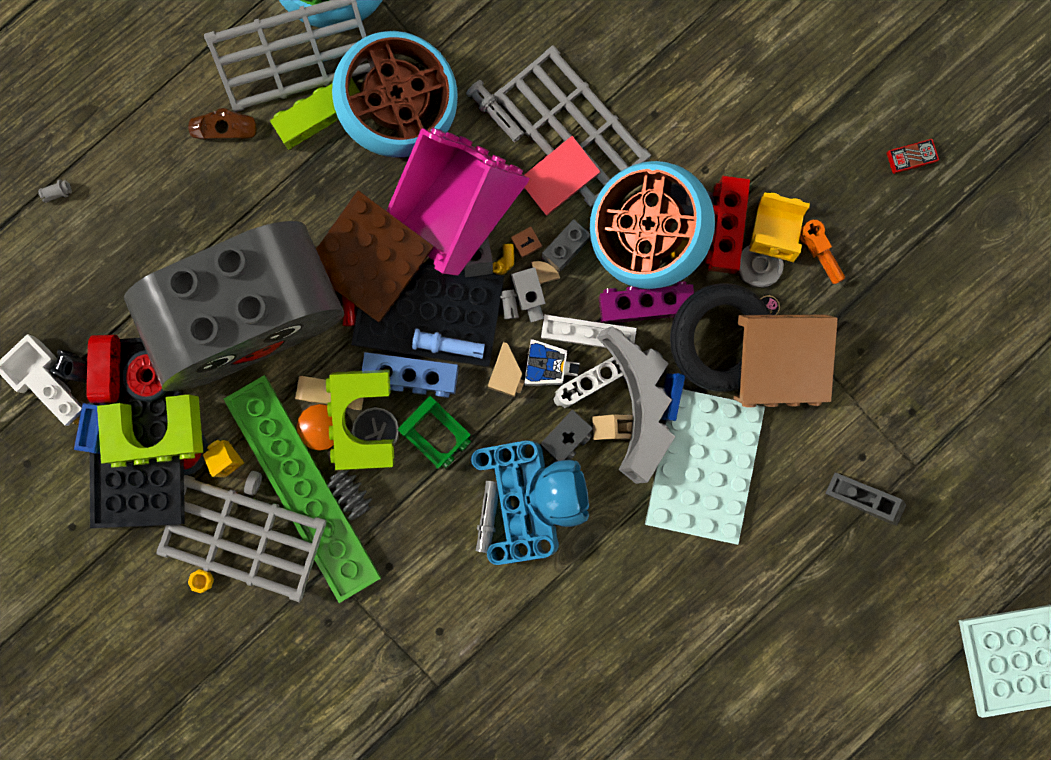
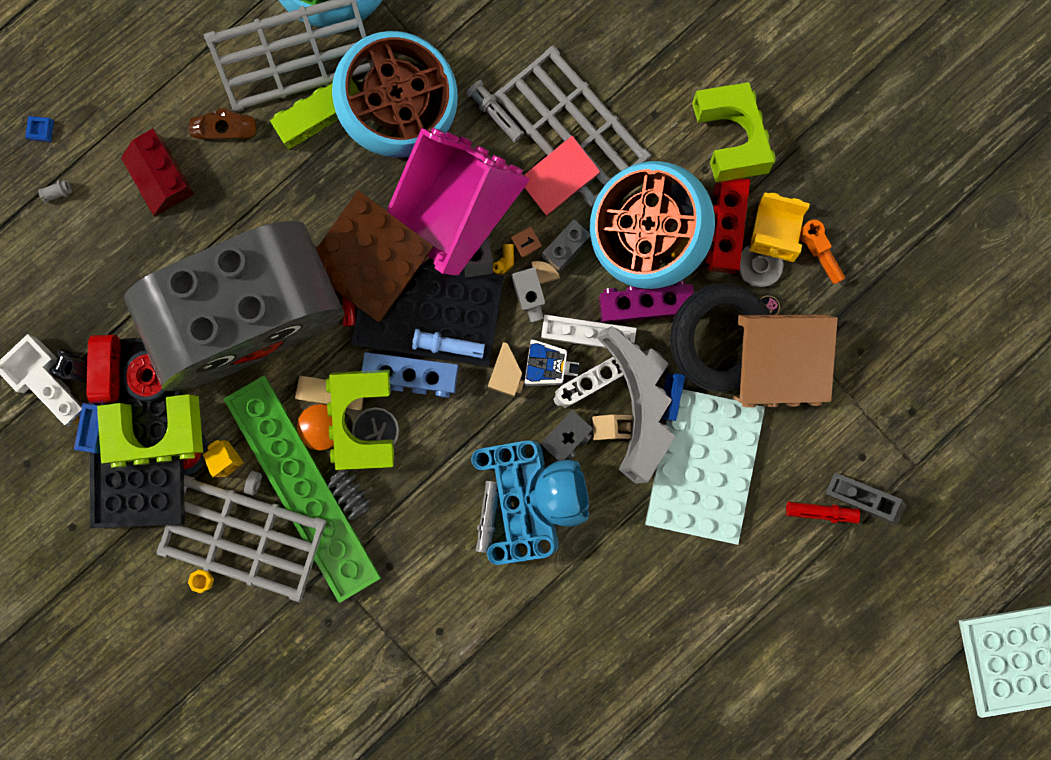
green panel [397,396,472,469] -> none
light grey pin [500,290,519,320] -> none
tile [886,139,939,174] -> none
none -> blue tile [25,116,54,143]
none -> dark red slope [121,128,194,216]
none -> lime arch [692,82,776,182]
none -> red pin [786,501,860,524]

